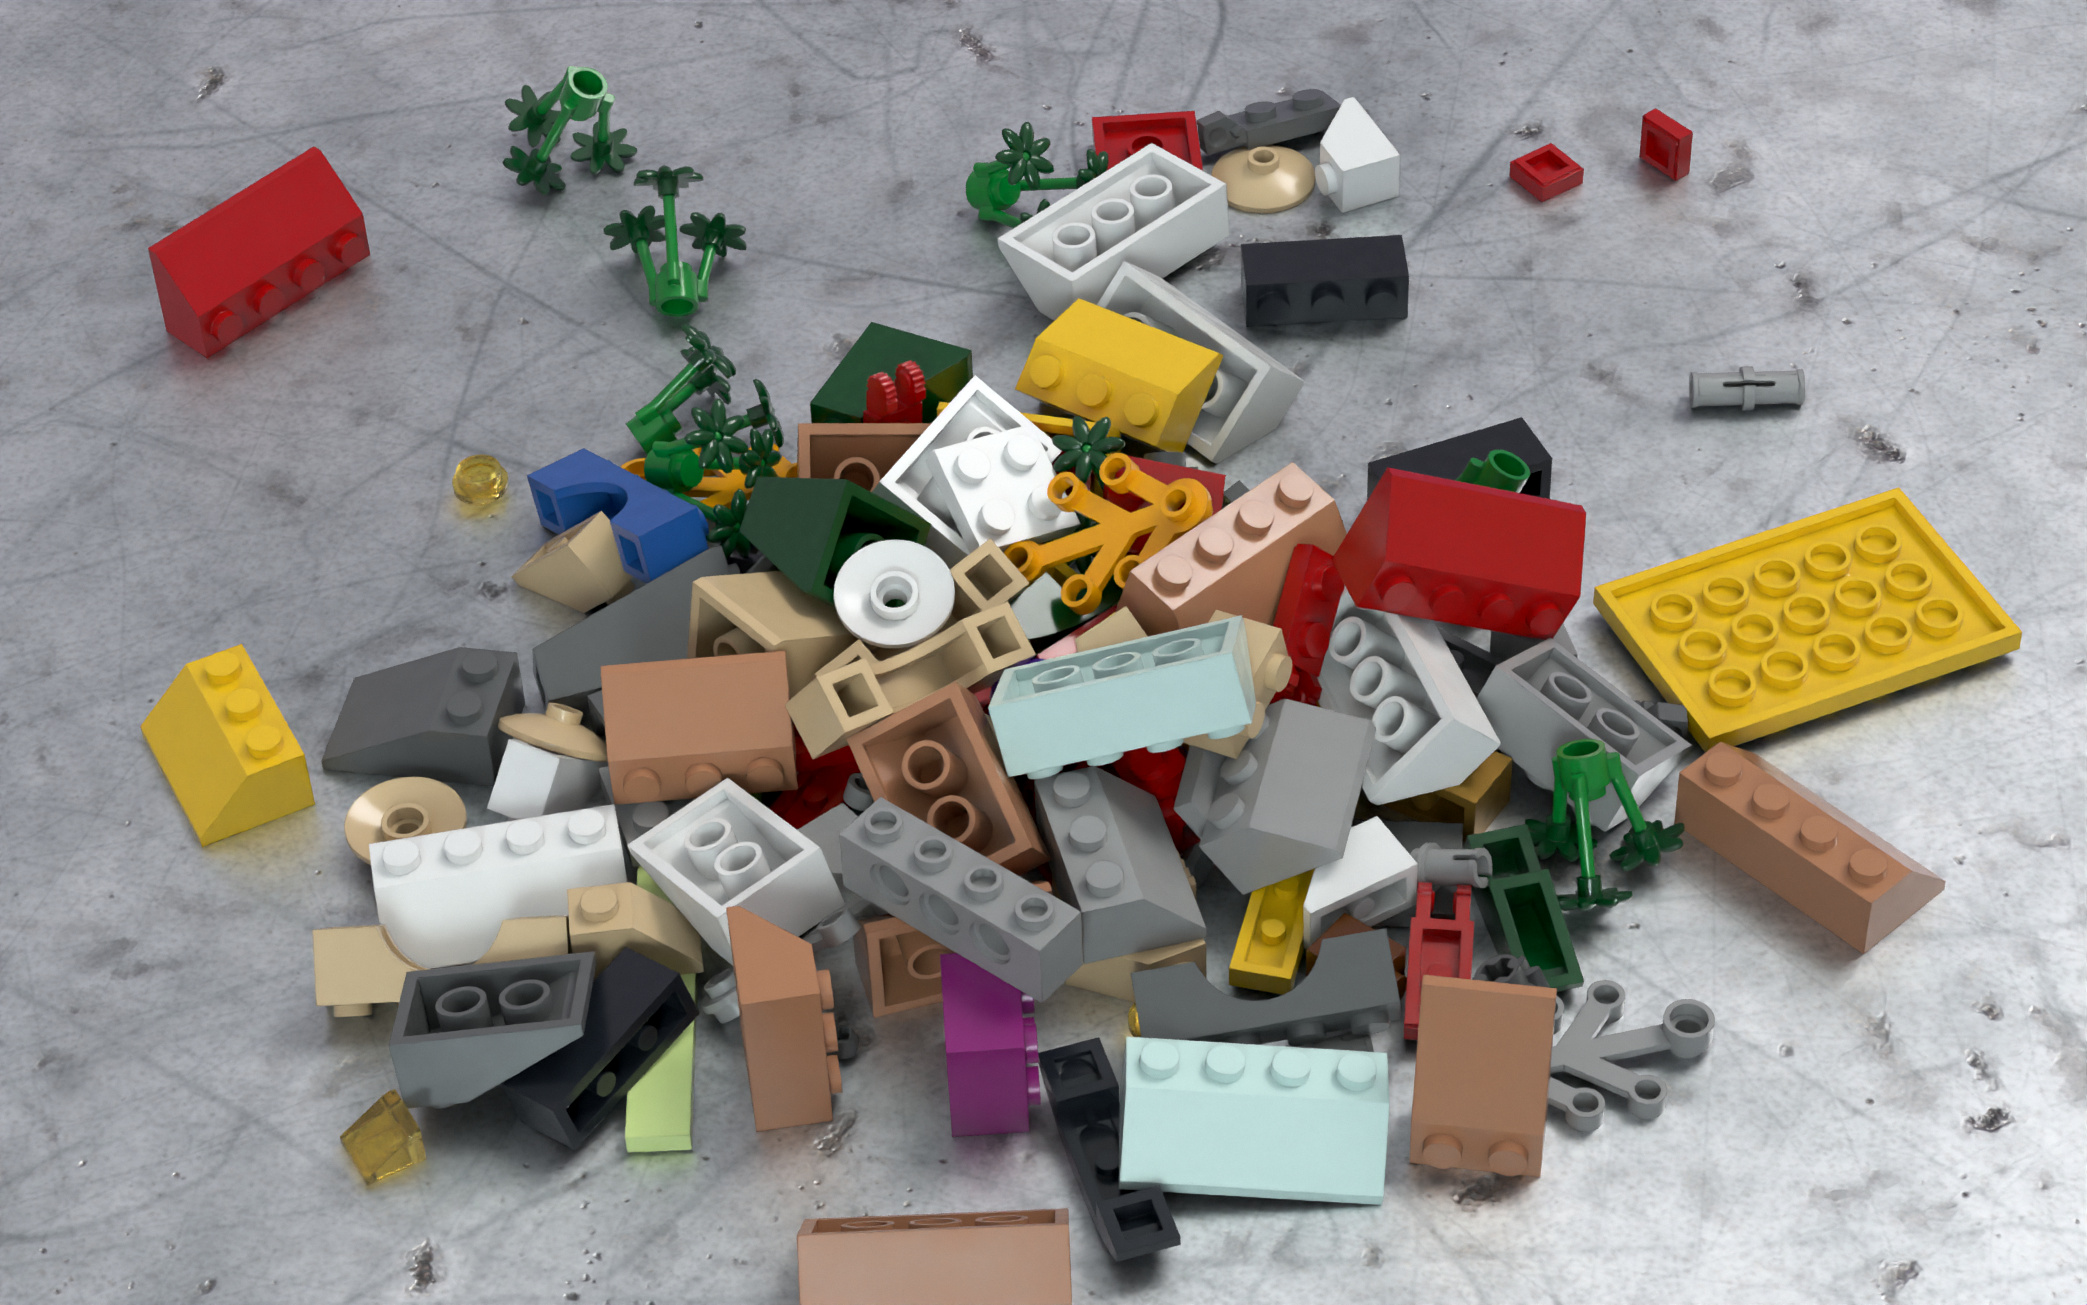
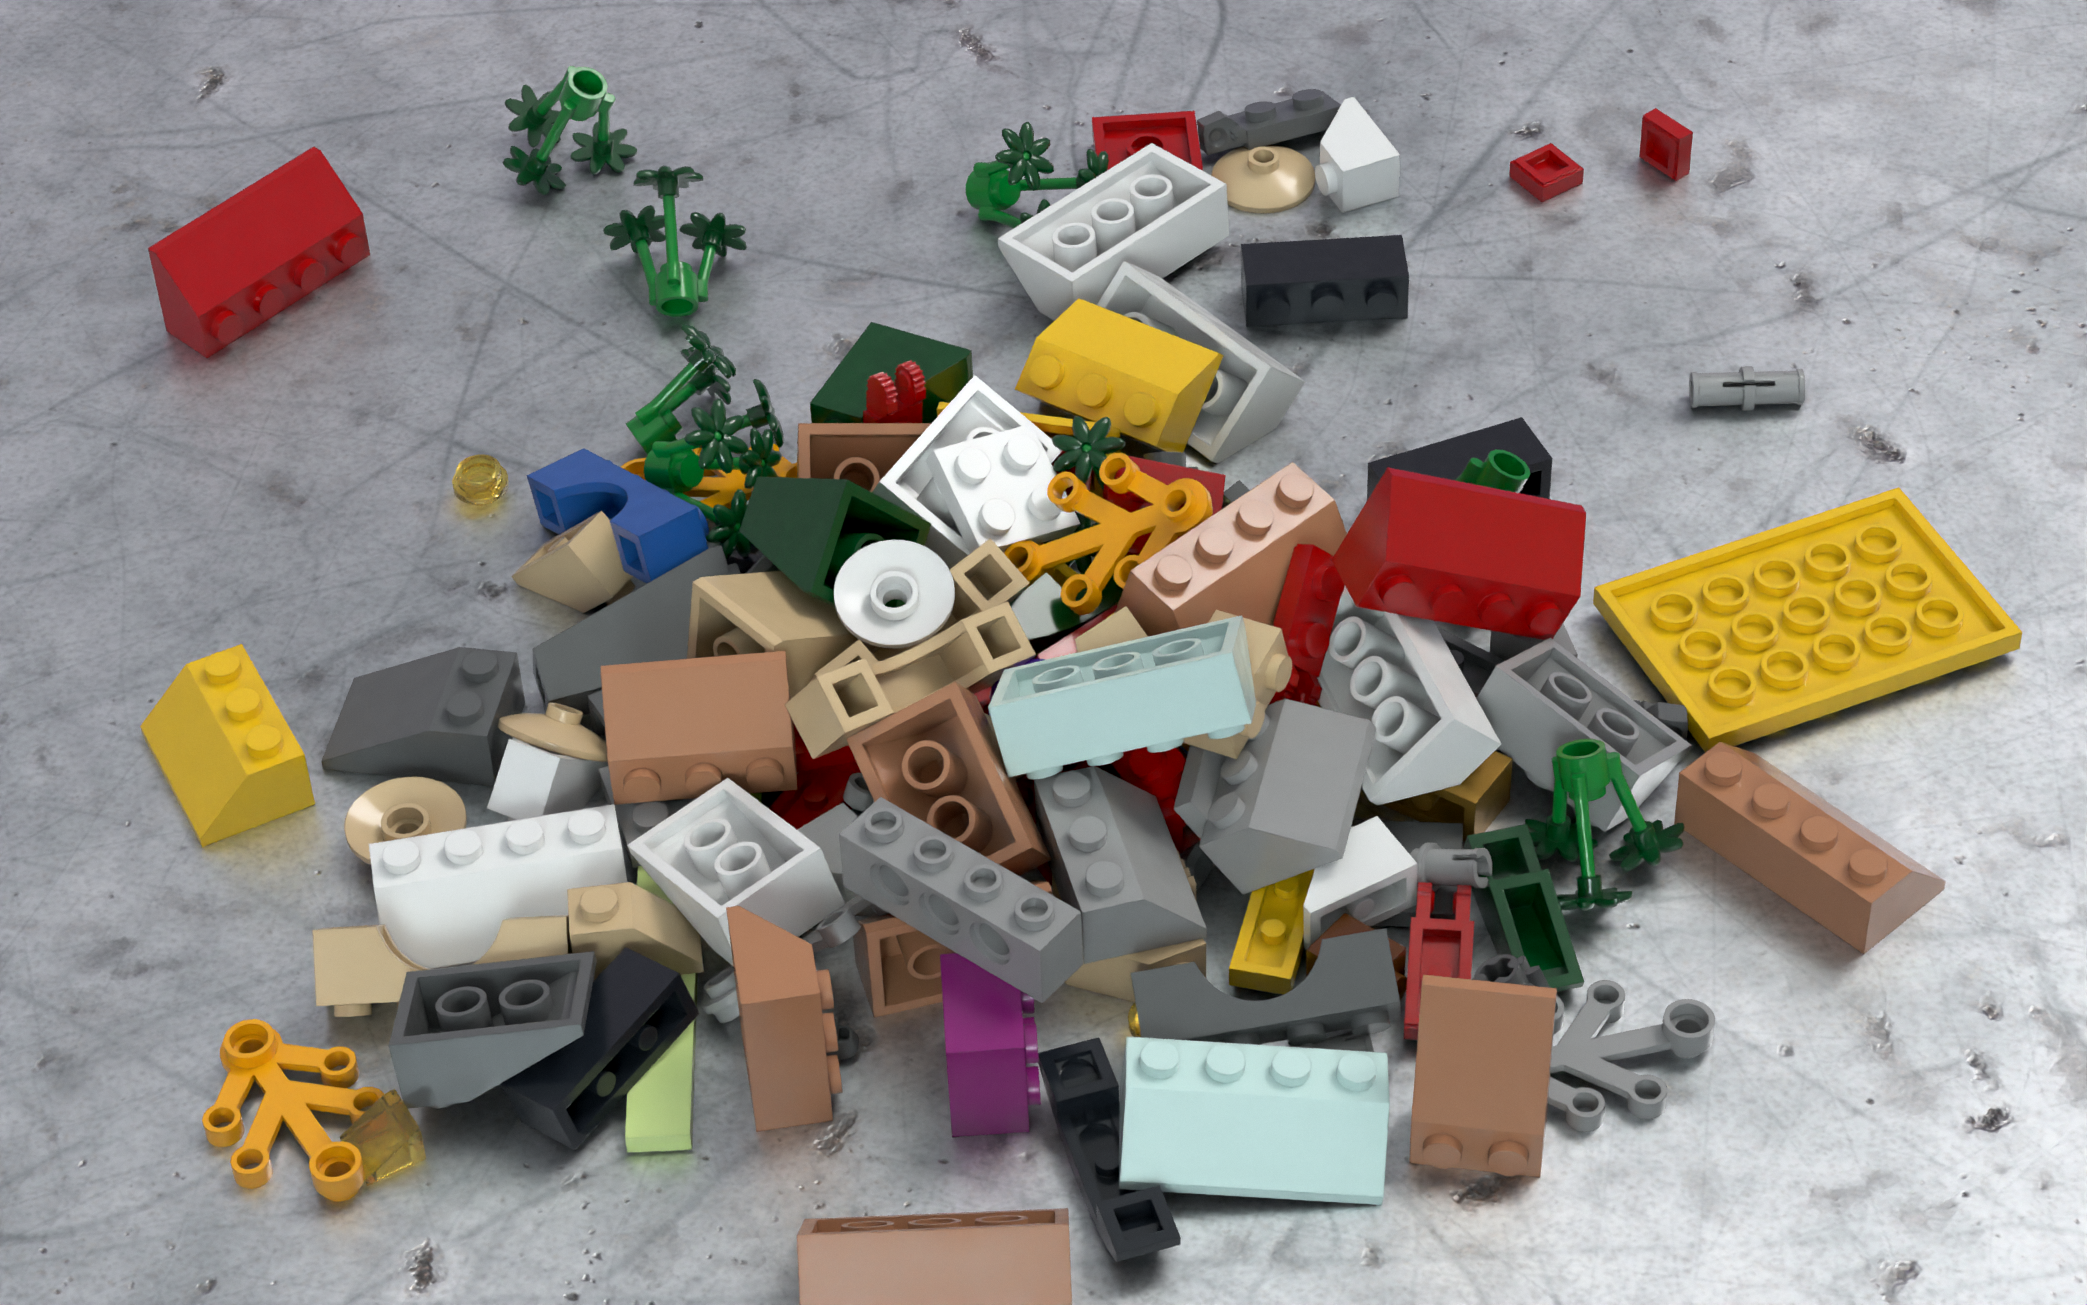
none -> light orange plant [202,1019,389,1202]

